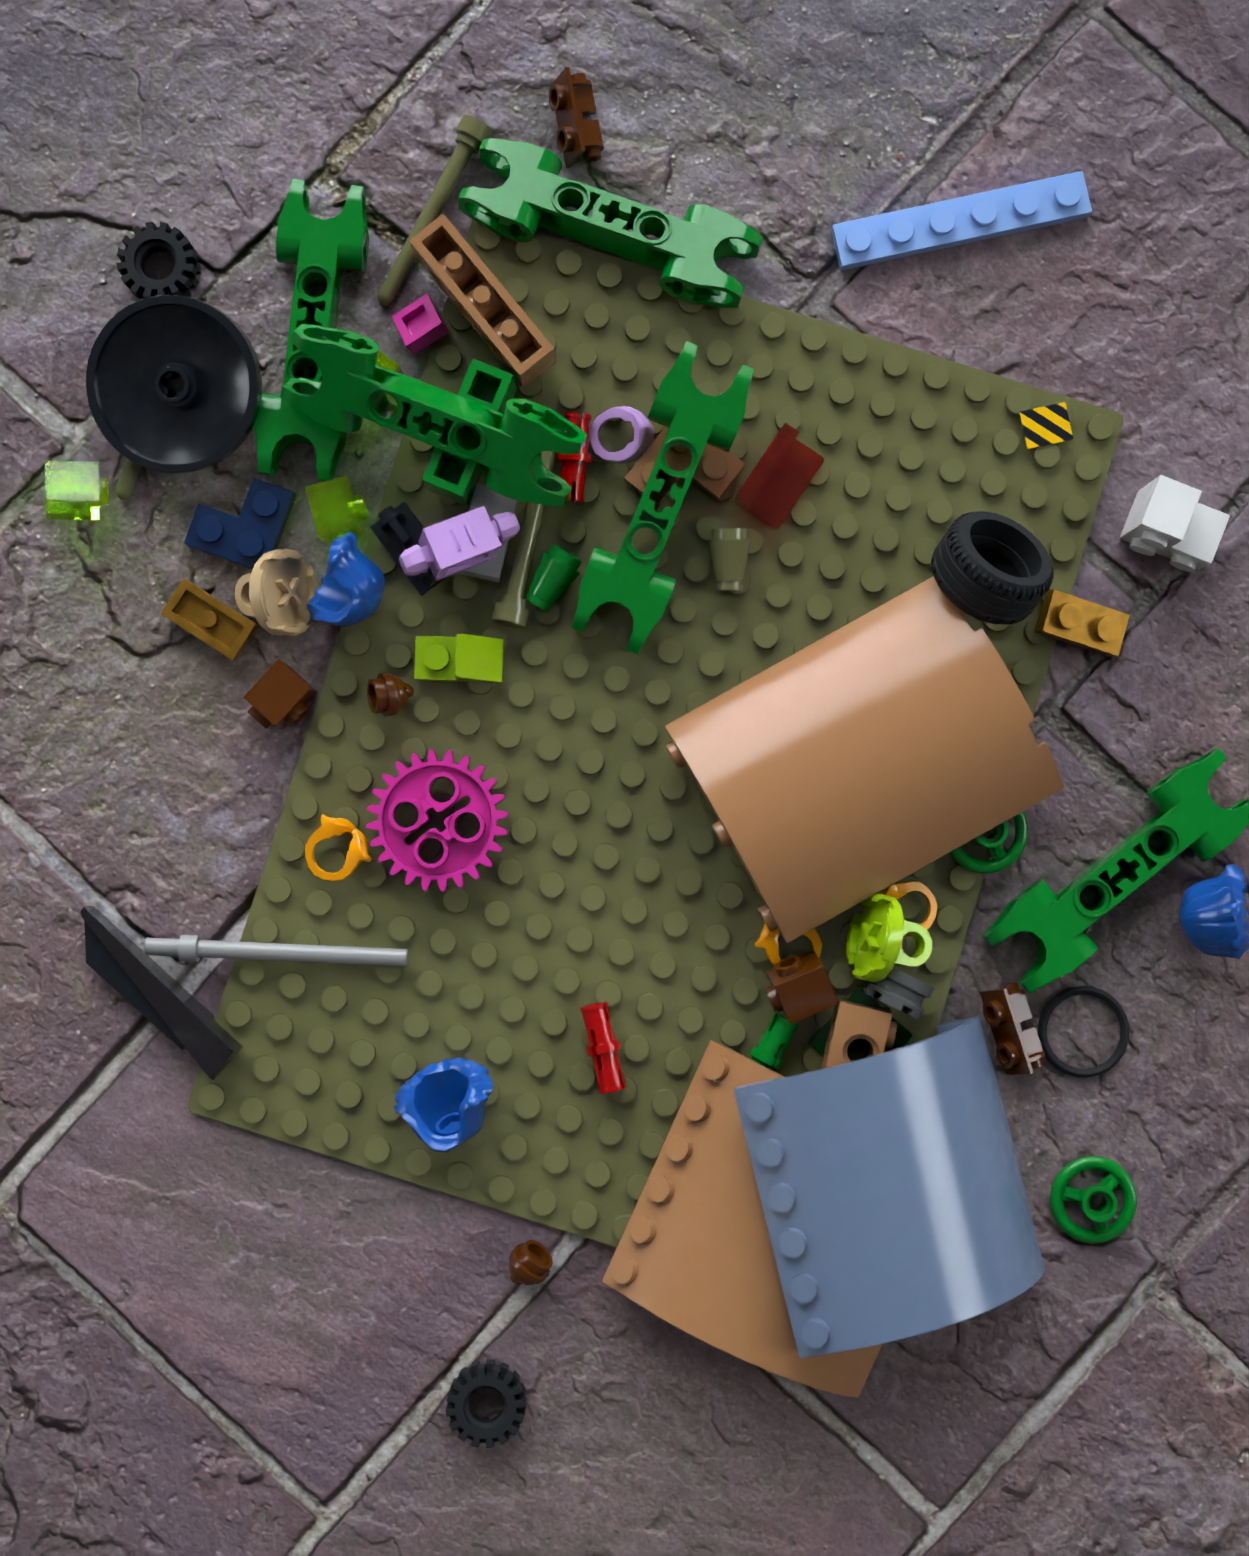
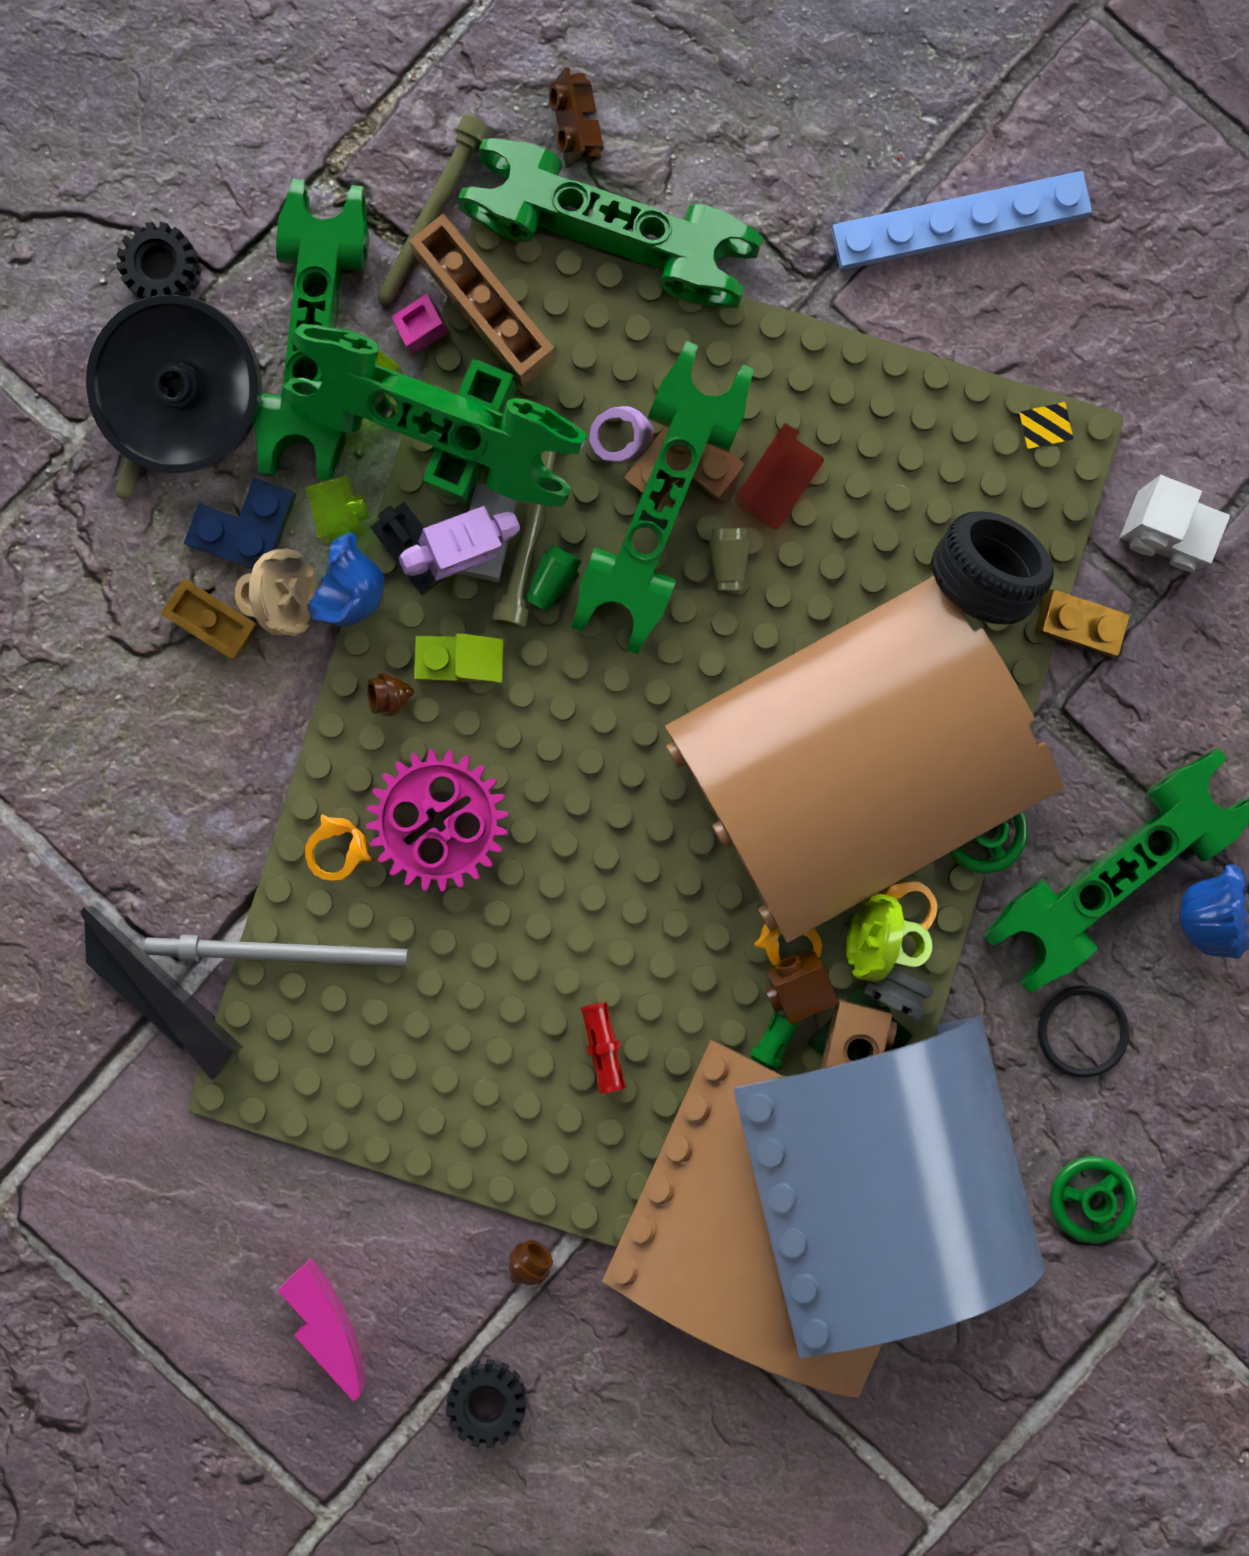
clear neon green brick [45,461,109,520] -> none
reddish brown brick [243,659,317,729] -> none
blue hair [394,1057,493,1153] -> none
red pin [557,412,592,503] -> none
reddish brown hinge [980,982,1045,1075] -> none
none -> dark pink slope [277,1258,366,1402]

